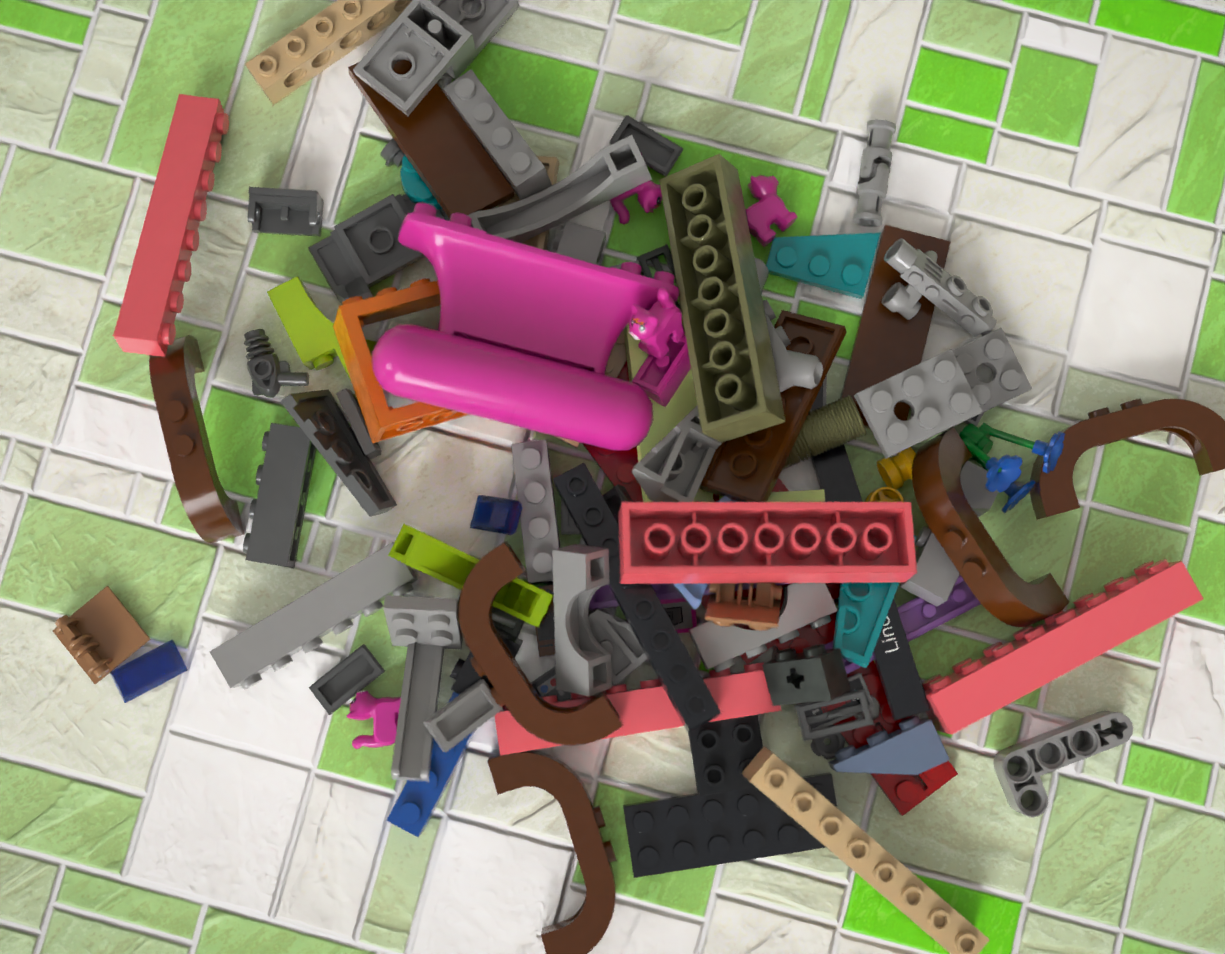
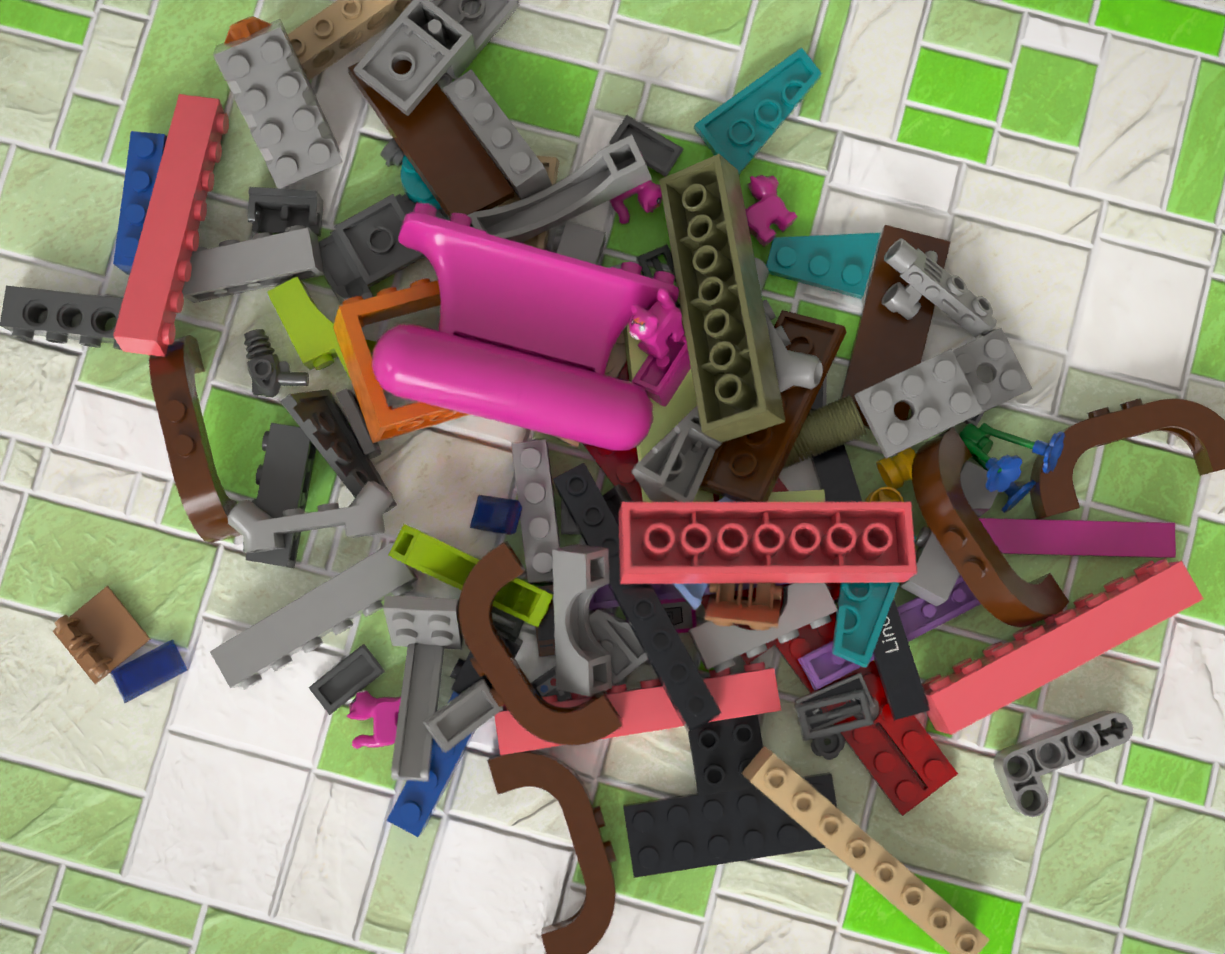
pearl dark grey brick [762,644,851,706] -> none
sand blue slope [828,715,950,775] -> none
light grey piece [853,120,896,227] -> none
none -> dark grey brick [0,285,123,350]
none -> blue brick [113,131,167,275]
none -> light grey brick [182,225,324,303]
none -> light grey piece [213,16,343,189]
none -> light grey plate [228,481,394,553]
none -> teal wing [694,47,822,175]
none -> dark pink tile [979,518,1176,558]

